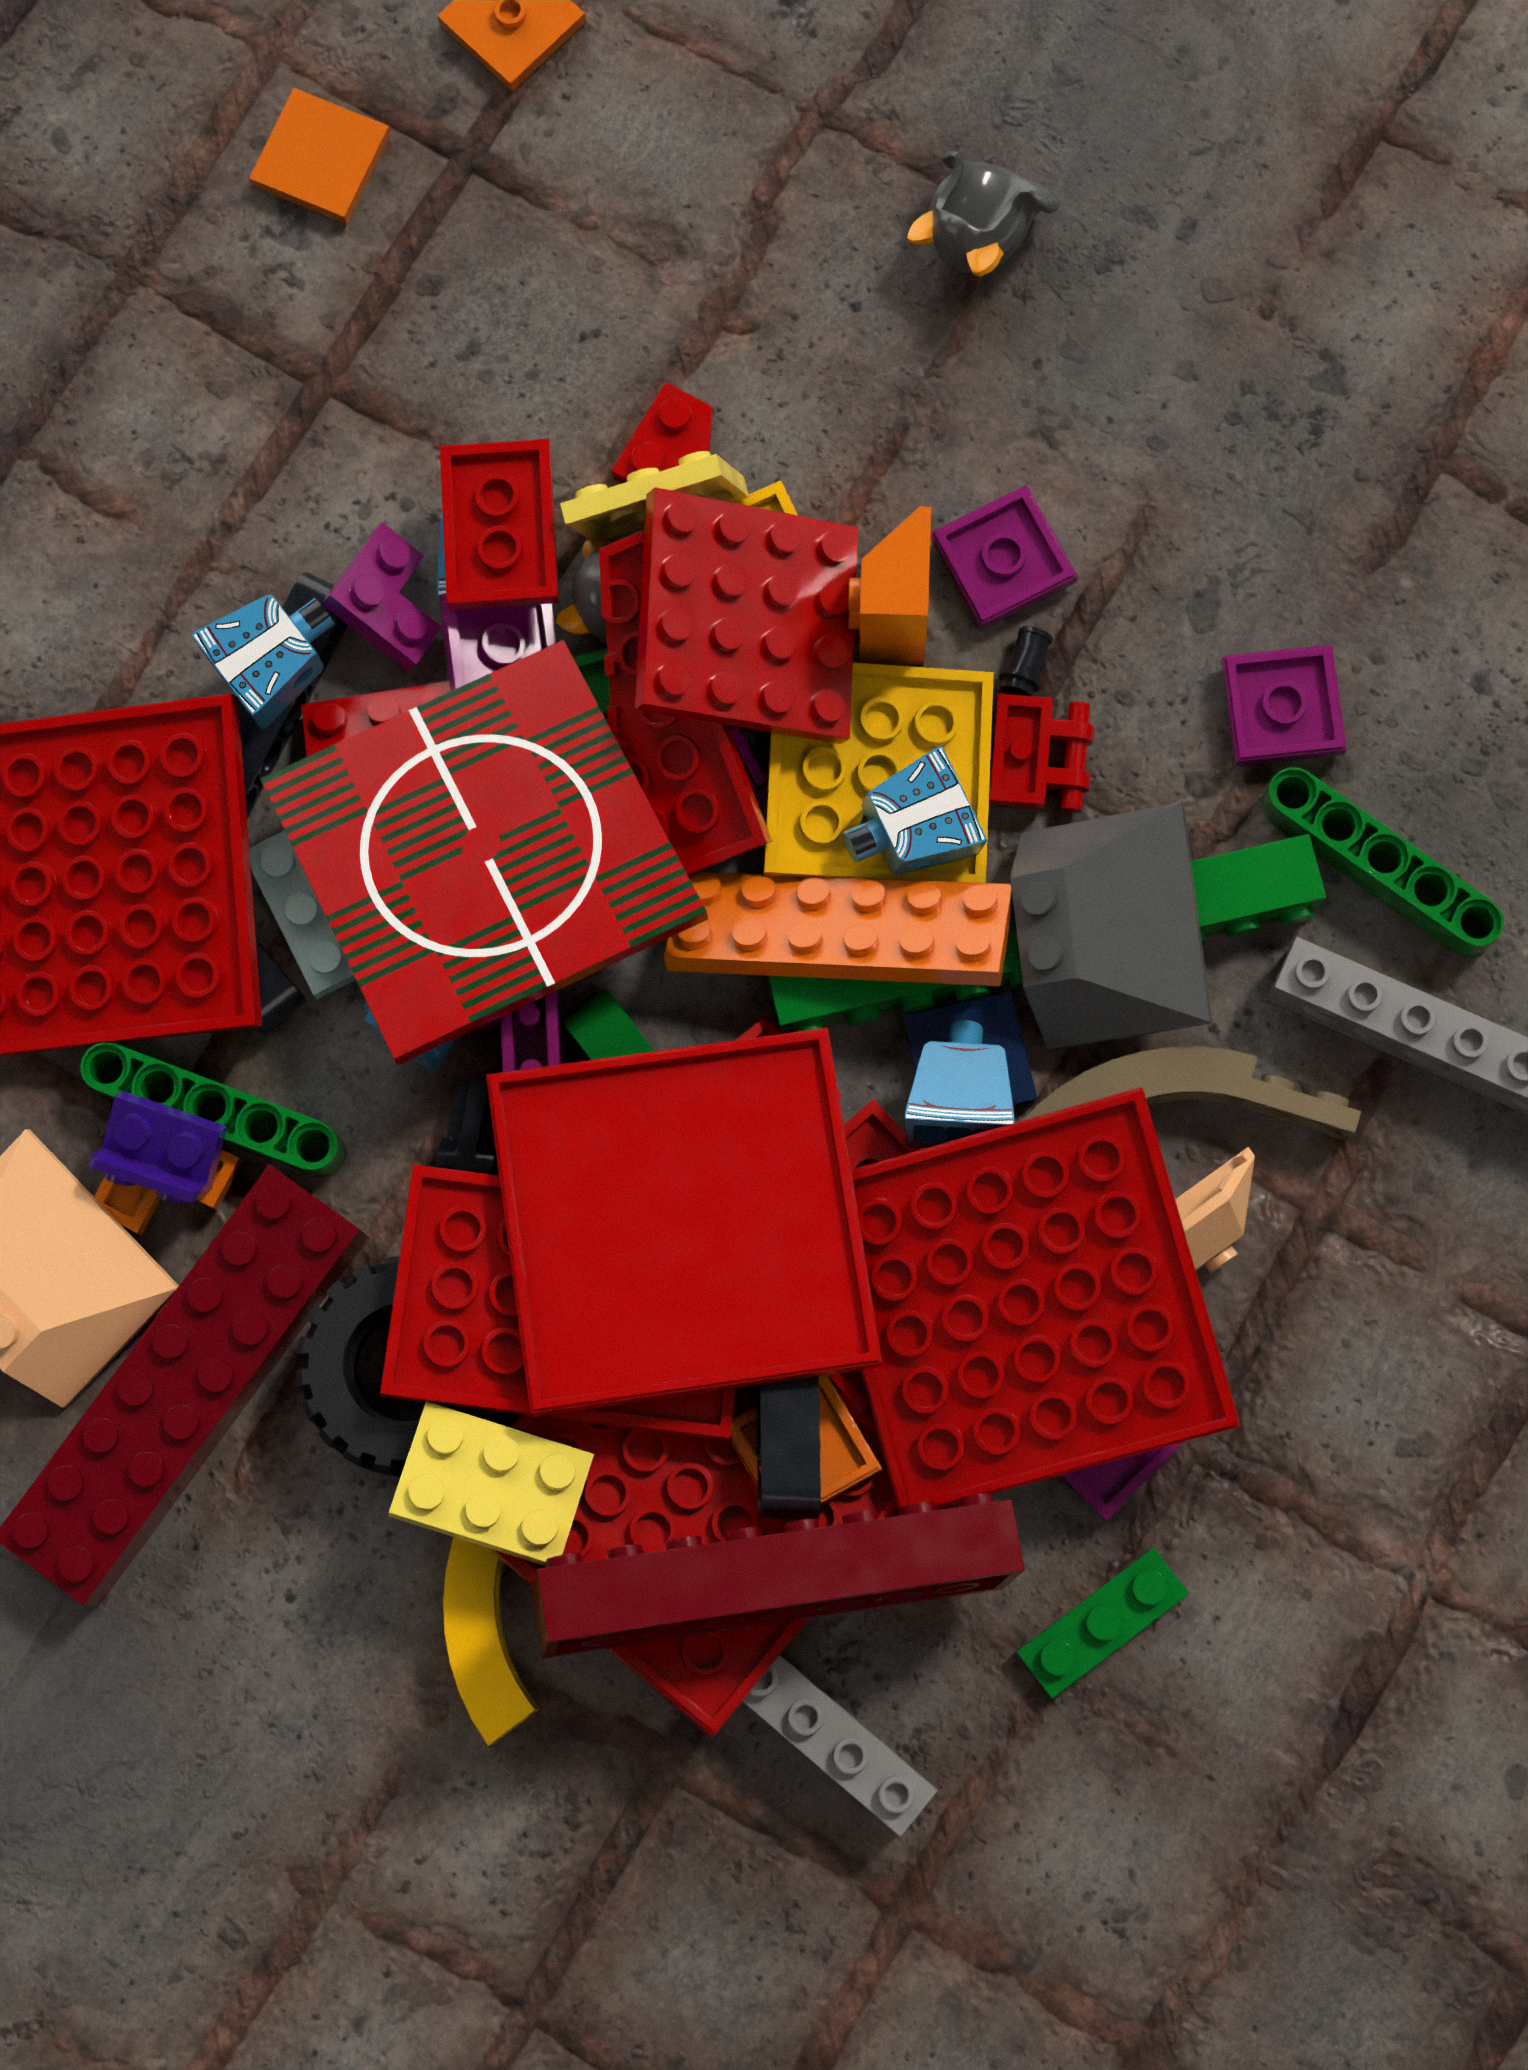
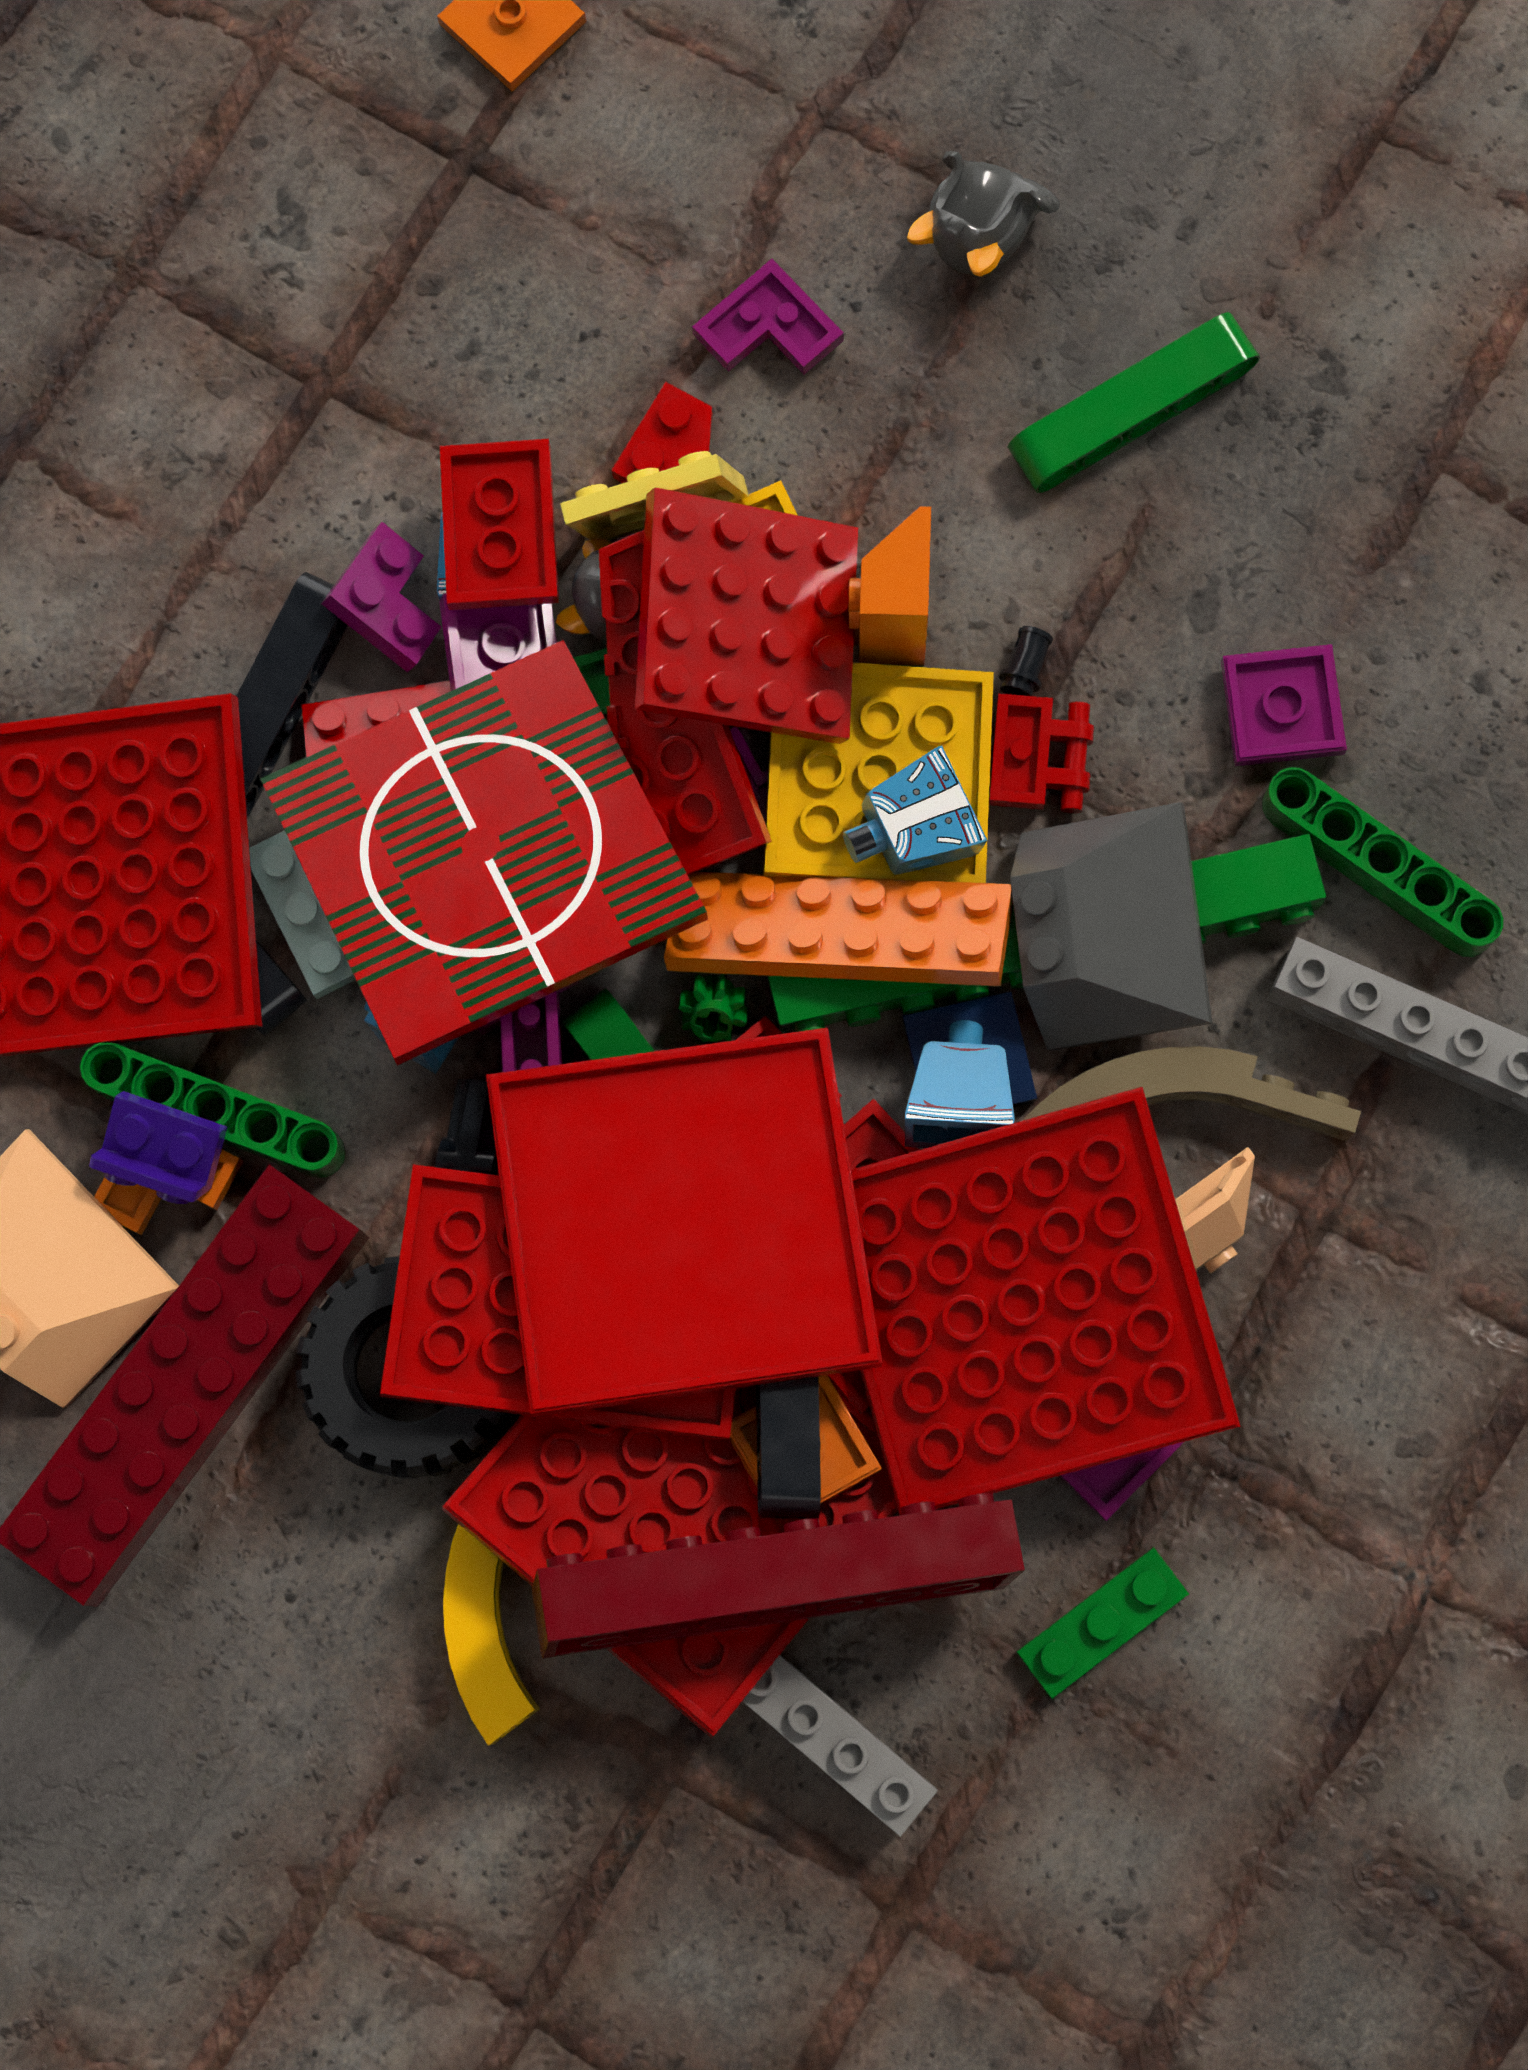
dark azure torso [191,595,335,730] -> none
orange tile [249,88,391,225] -> none
light yellow plate [389,1401,594,1566] -> none
magenta plate [930,484,1078,631] -> none
none -> green gear [678,974,748,1043]
none -> magenta plate [692,258,844,375]
none -> green beam [1007,312,1260,493]

